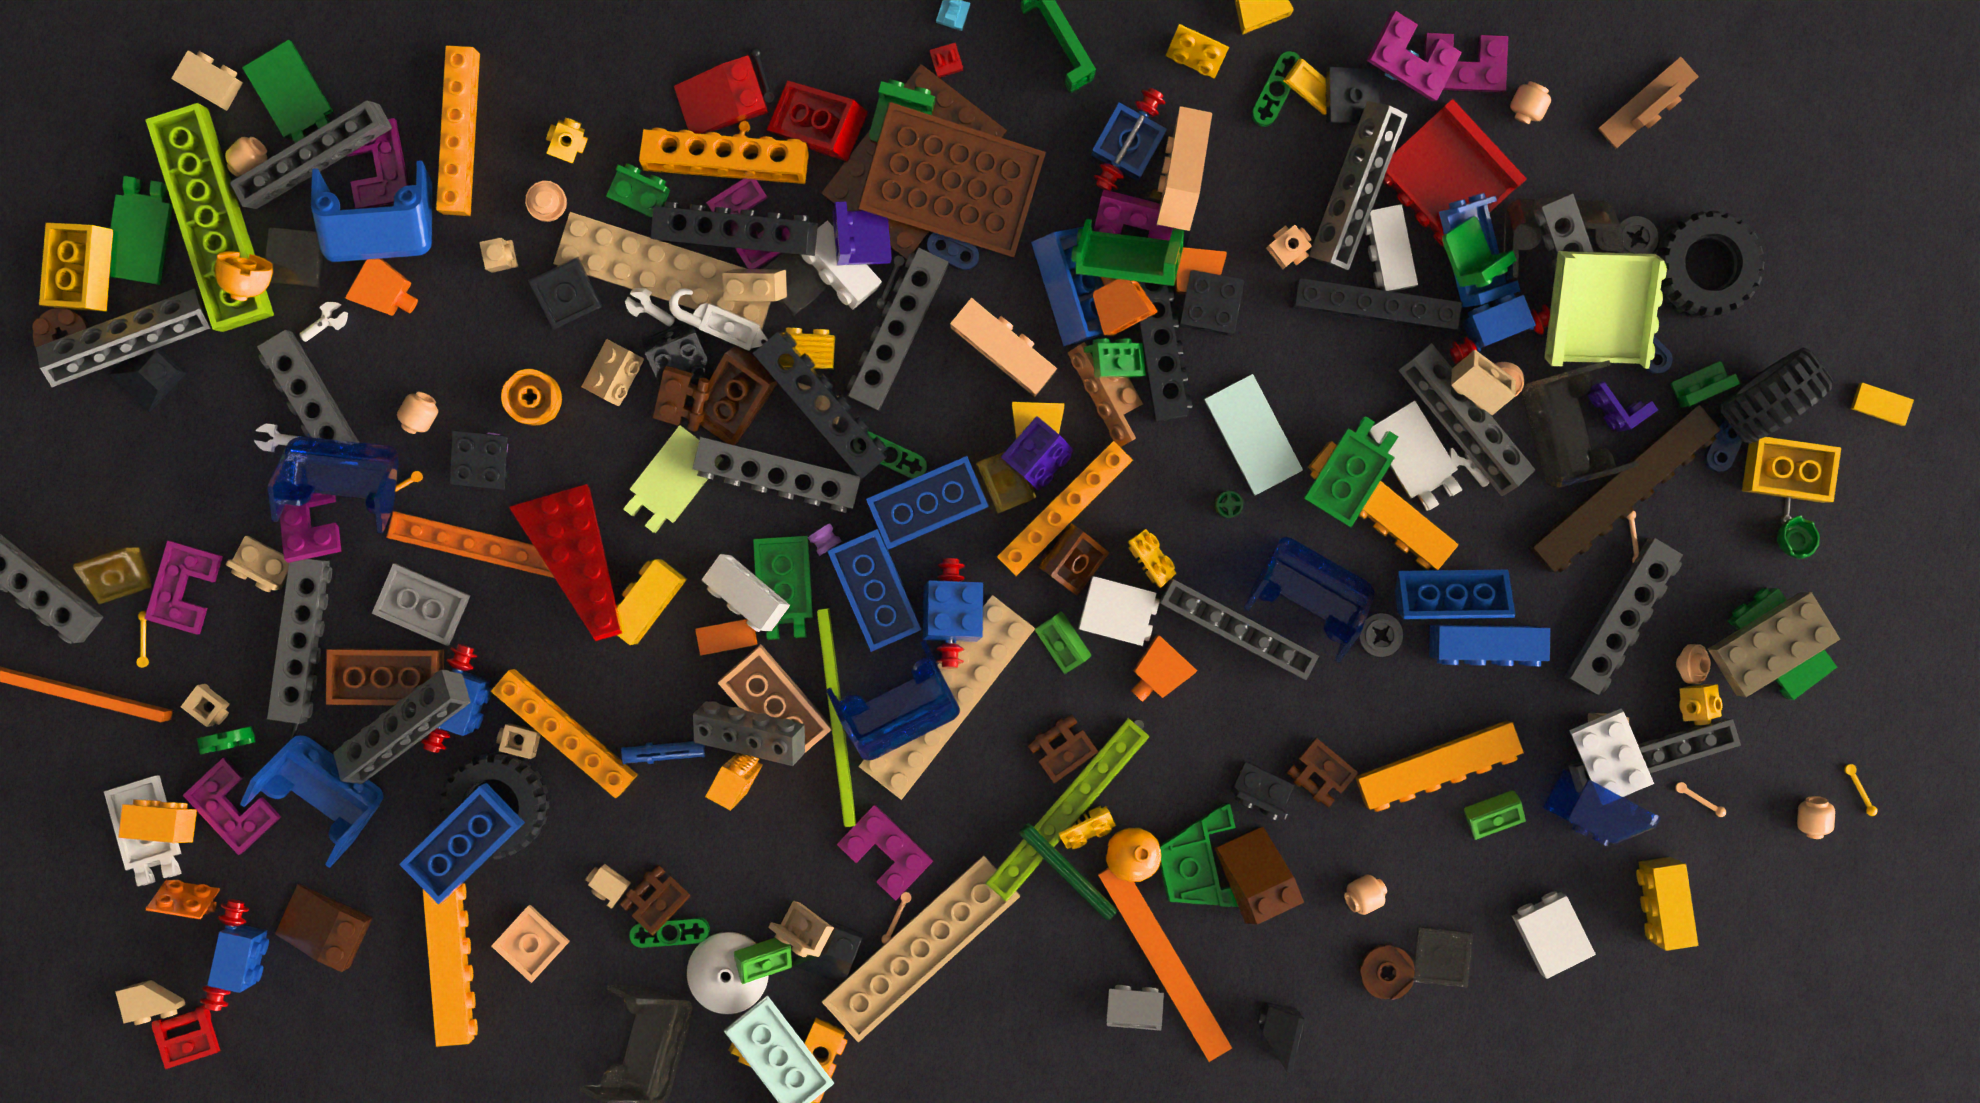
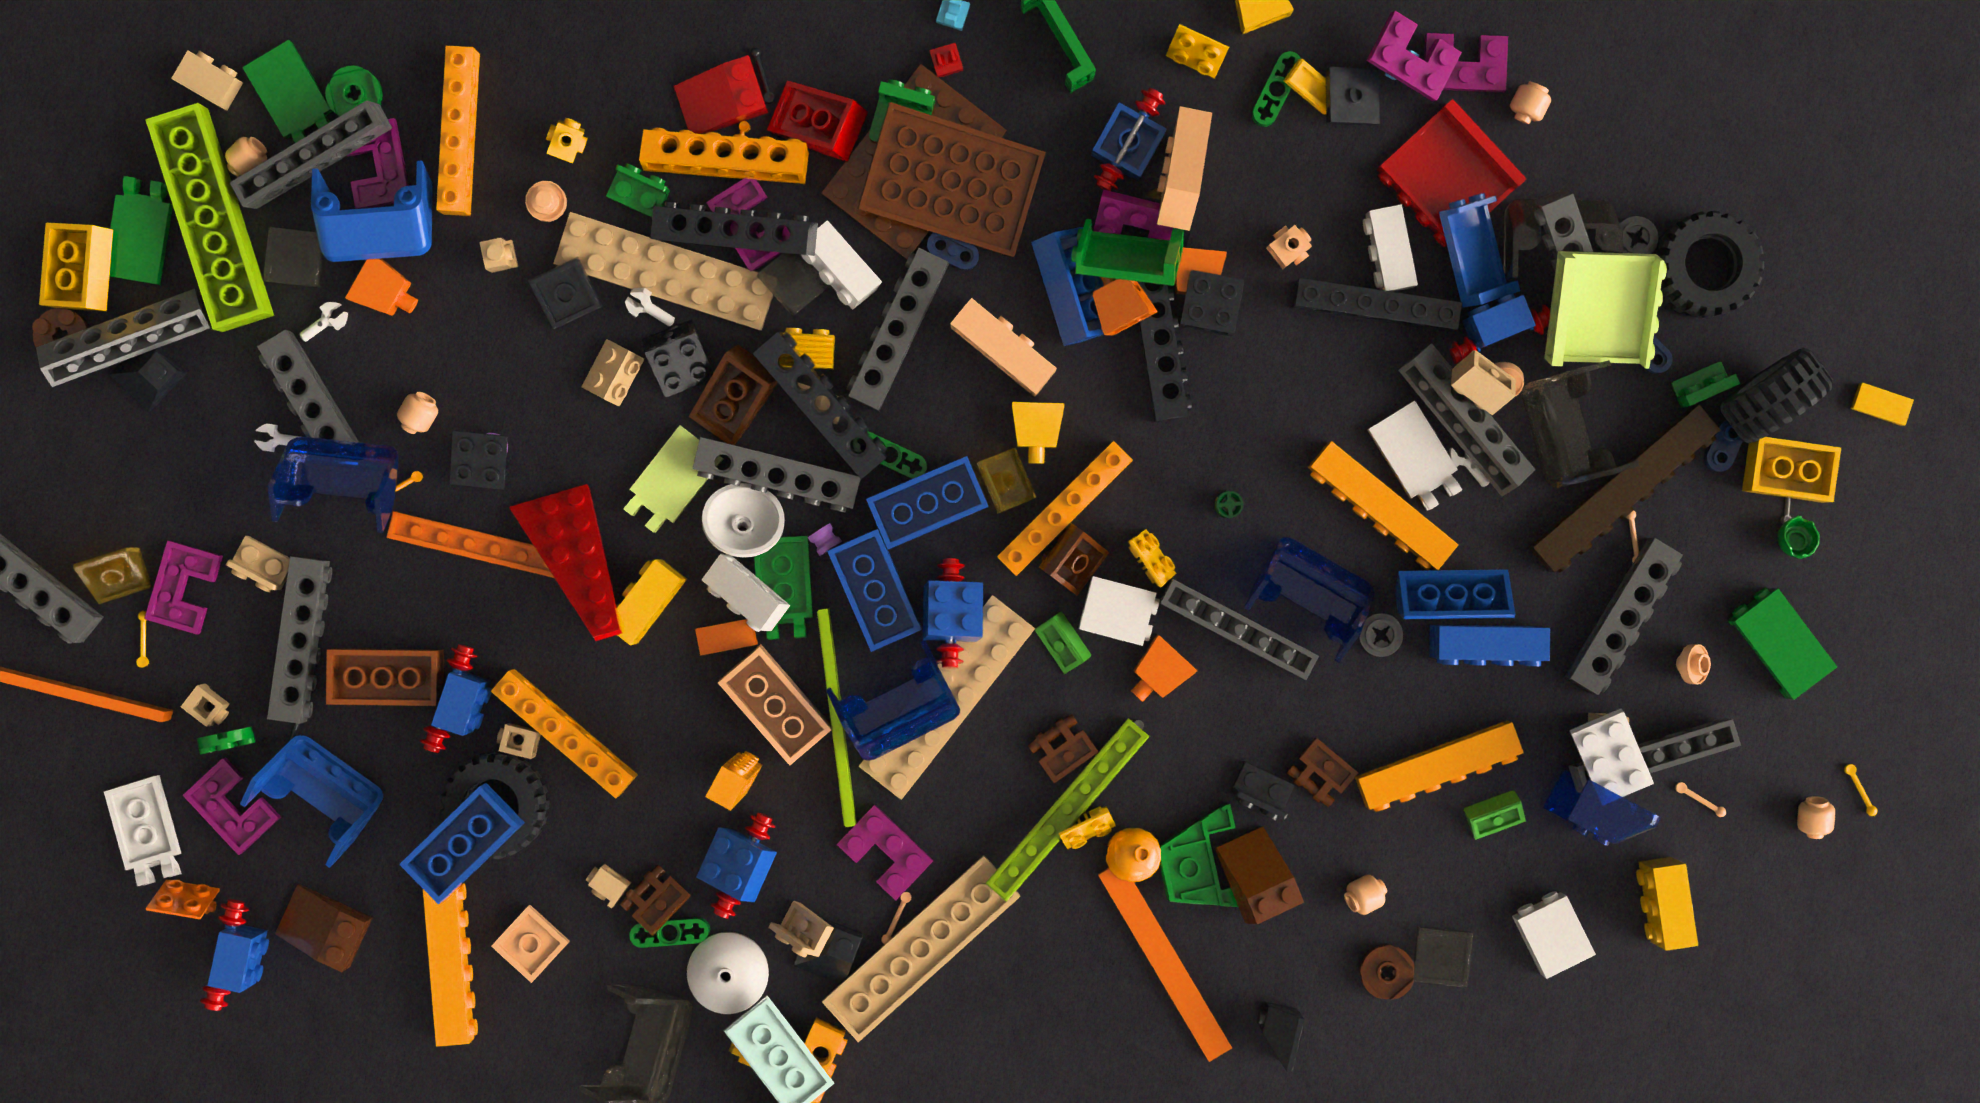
tan slope [116,980,186,1025] -> none
light orange brick [118,799,197,843] -> none
red plate [152,1005,221,1069] -> none
light orange cylinder [215,251,273,301] -> none
magenta plate [277,474,341,563] -> none
dark grey brick [333,670,471,784] -> none
light grey plate [372,563,471,646] -> none
light orange brick [501,369,562,426] -> none
blue pin [621,741,705,764] -> none
reddish brown plate [653,366,710,431] -> none
white plate [669,288,768,351] -> none
dark grey brick [693,701,805,766] -> none
tan brick [722,269,787,301] -> none
bright green slope [734,938,792,984] -> none
dark purple bracket [832,201,892,266] -> none
dark grey hinge [876,255,905,309] -> none
dark purple bracket [1001,416,1073,491] -> none
dark green axle [1019,823,1117,920] -> none
medium nougat bracket [1068,342,1143,447] -> none
green bracket [1084,339,1146,378] -> none
light grey brick [1107,985,1164,1031] -> none
light aqua tile [1204,374,1303,496] -> none
green tile [1303,416,1399,527] -> none
dark grey brick [1309,101,1408,270] -> none
green bracket [1442,216,1517,288] -> none
dark purple bracket [1587,381,1658,432] -> none
medium nougat bracket [1598,57,1699,149] -> none
yellow brick [1679,684,1722,725] -> none
dark tan brick [1708,592,1840,697] -> none
none -> green plate [325,66,383,117]
none -> blue brick [696,812,777,919]
none -> white dish [702,483,785,557]

